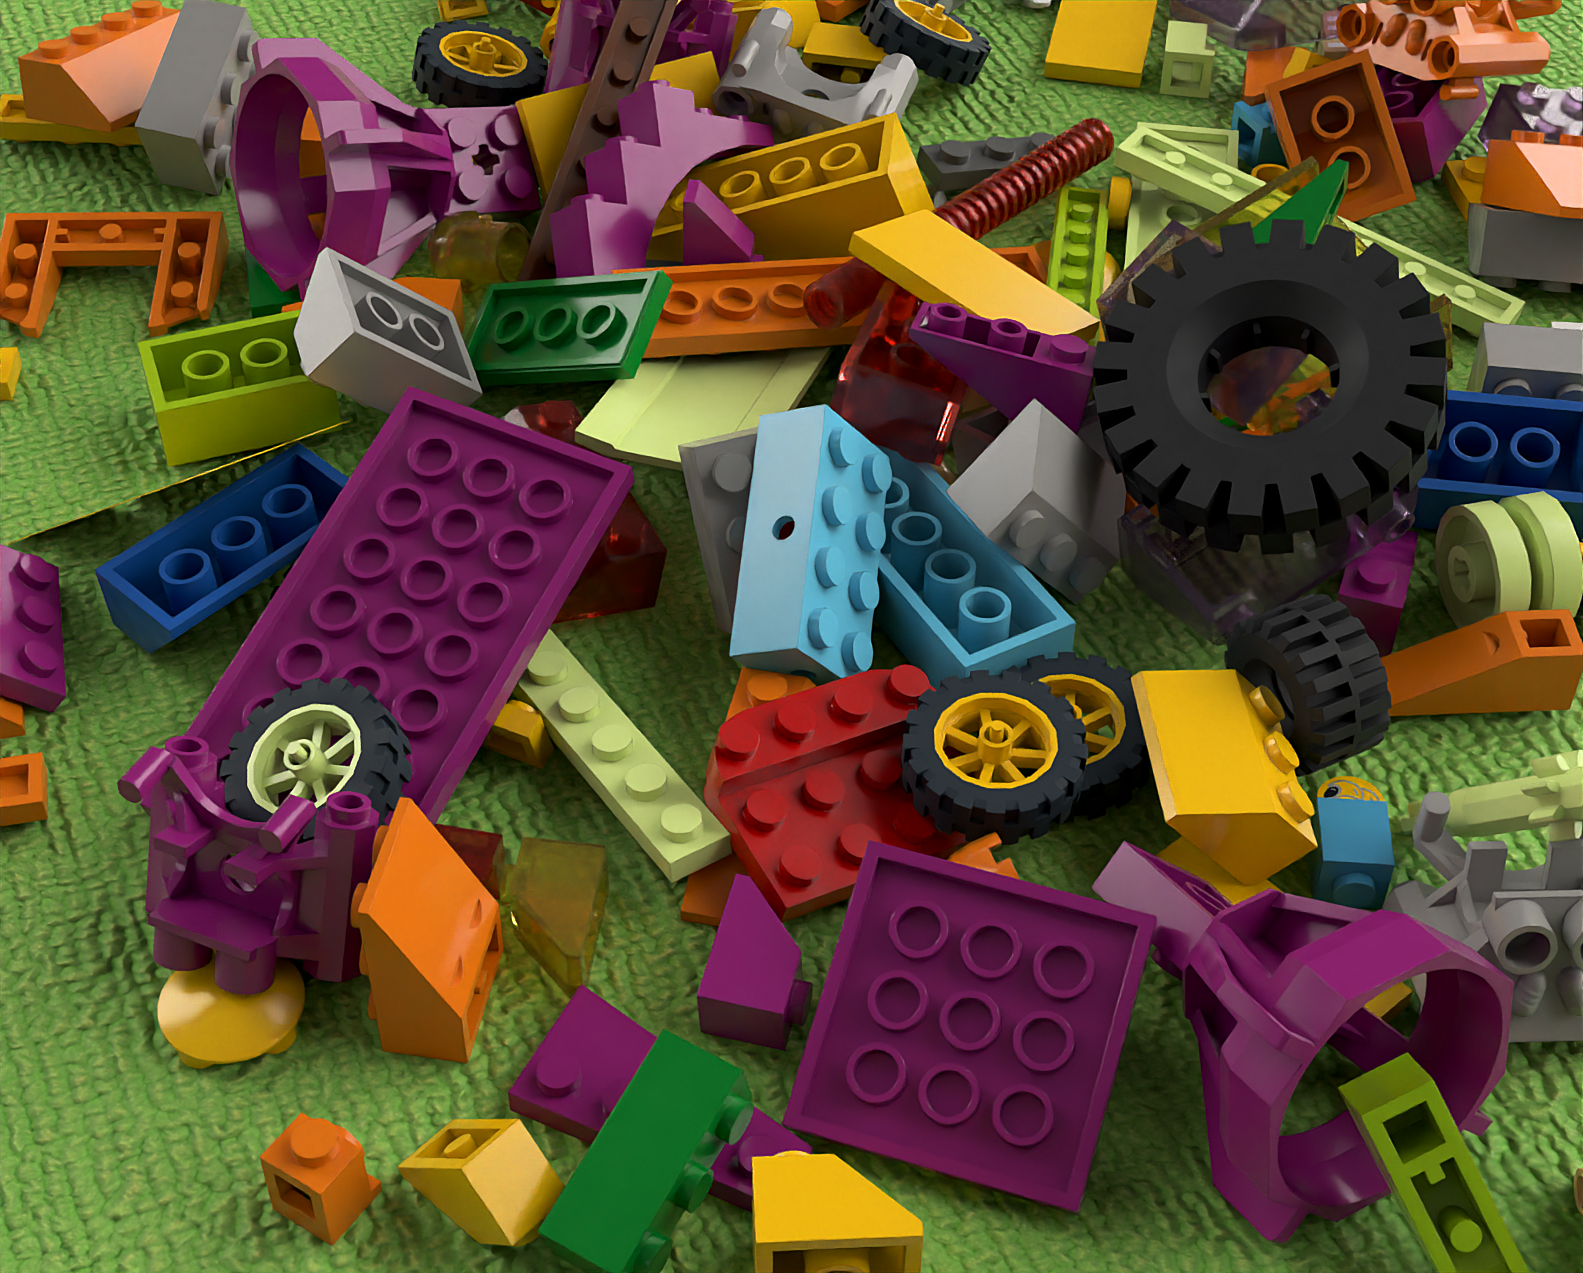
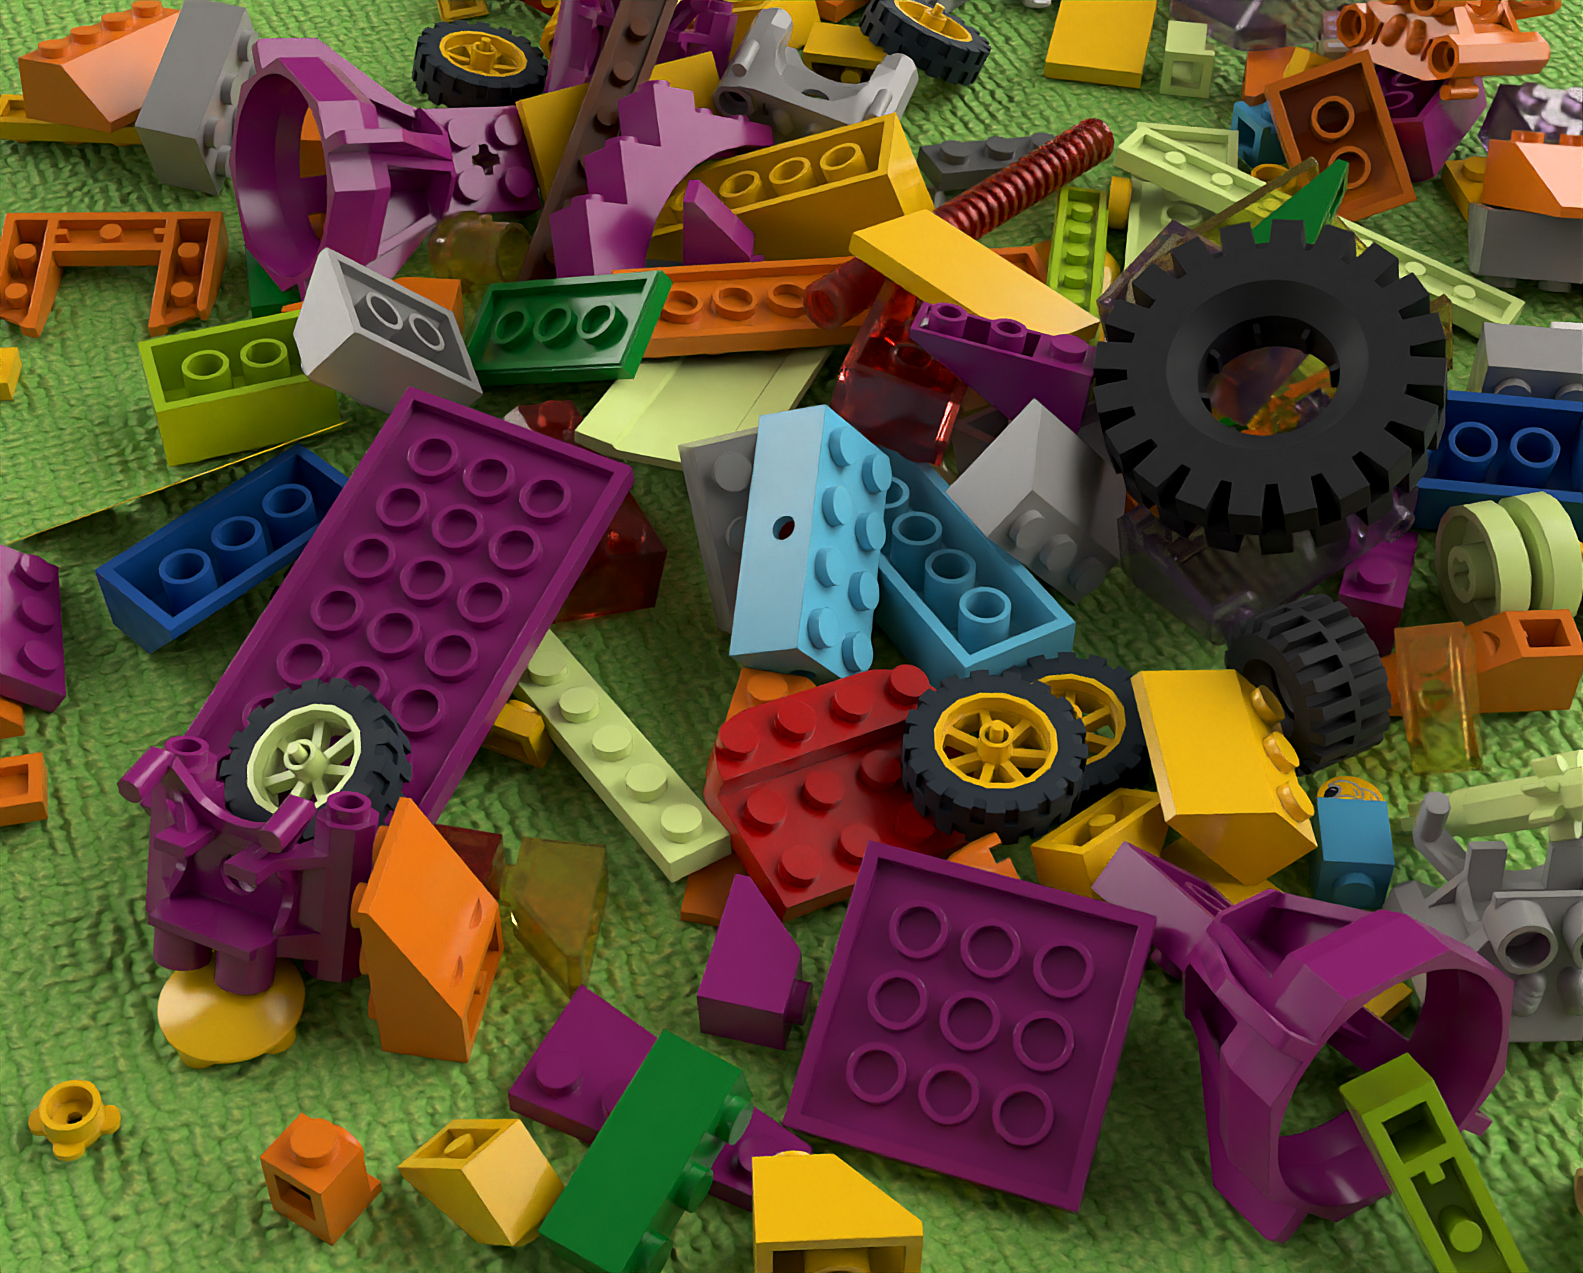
none -> yellow plate [28,1080,122,1161]
none -> yellow slope [1030,787,1169,903]
none -> clear yellow slope [1394,622,1484,776]

